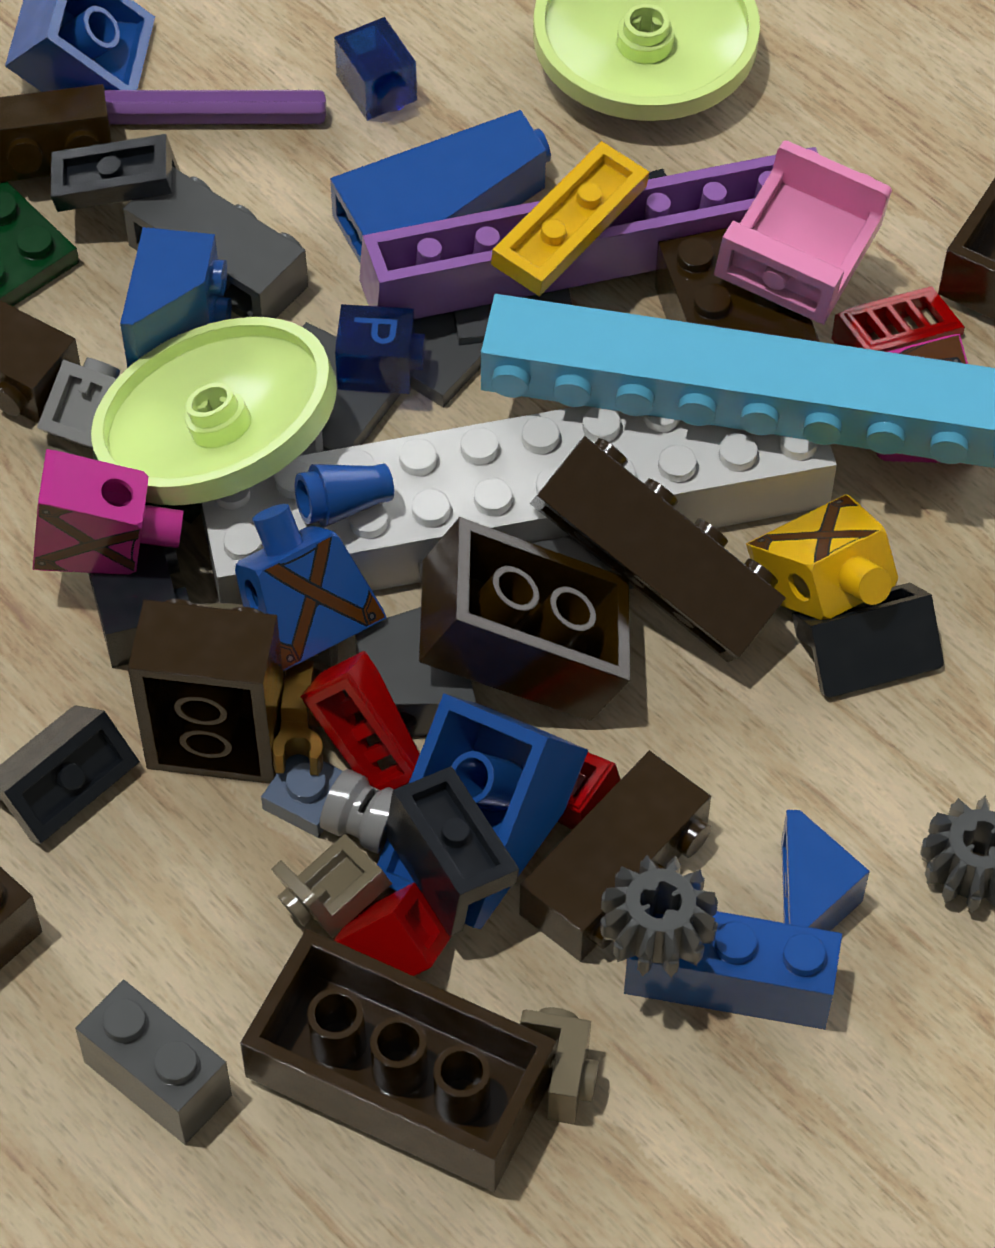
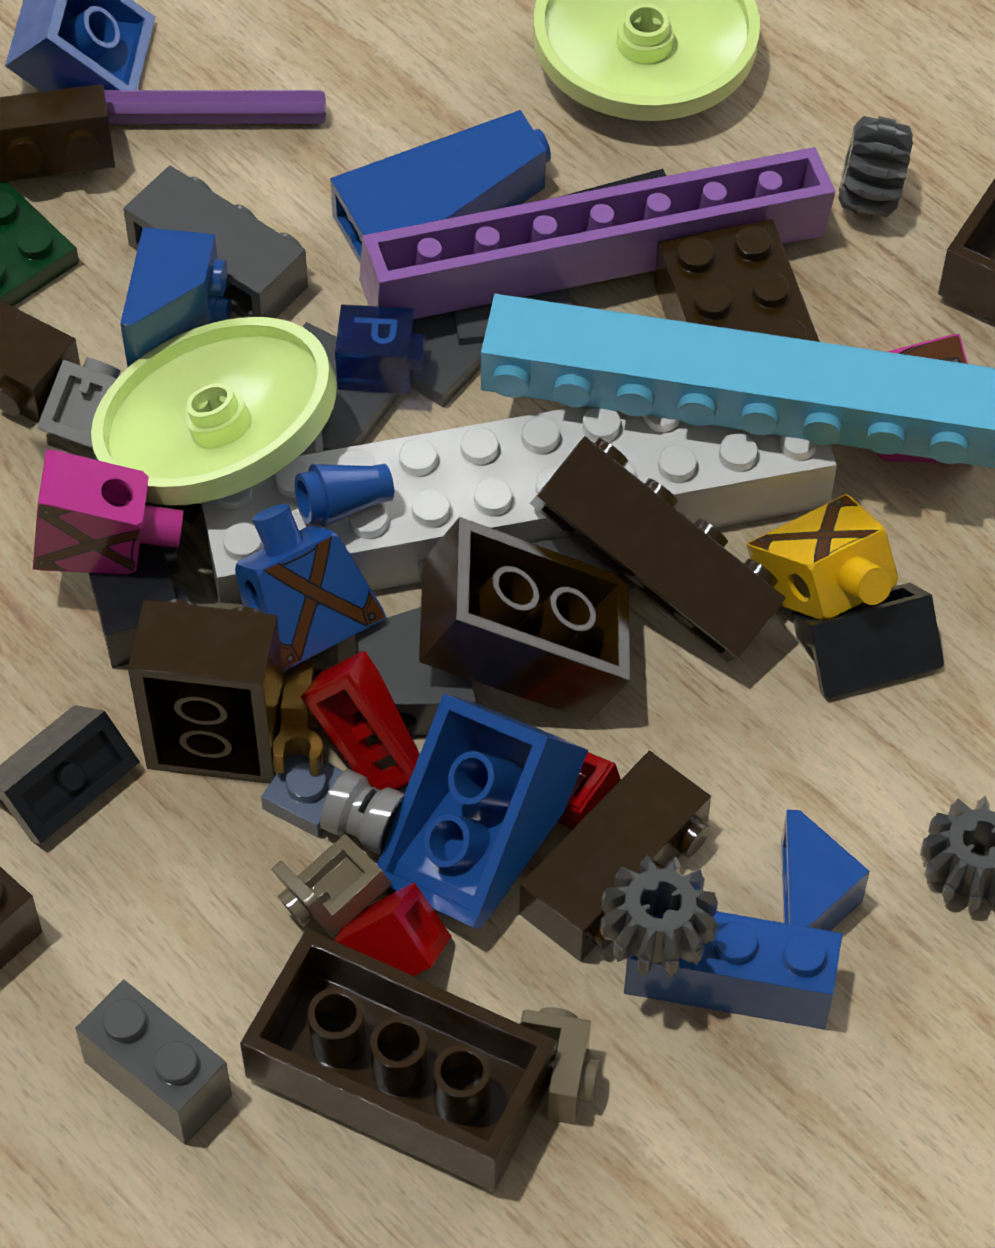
black panel [51,134,180,212] -> none
clear blue brick [334,17,417,121] -> none
black panel [386,766,520,936] -> none
yellow plate [490,141,650,297] -> none
bright pink panel [714,140,892,325] -> none
red slope [831,286,965,352] -> none
none -> dark grey gear [838,116,913,217]

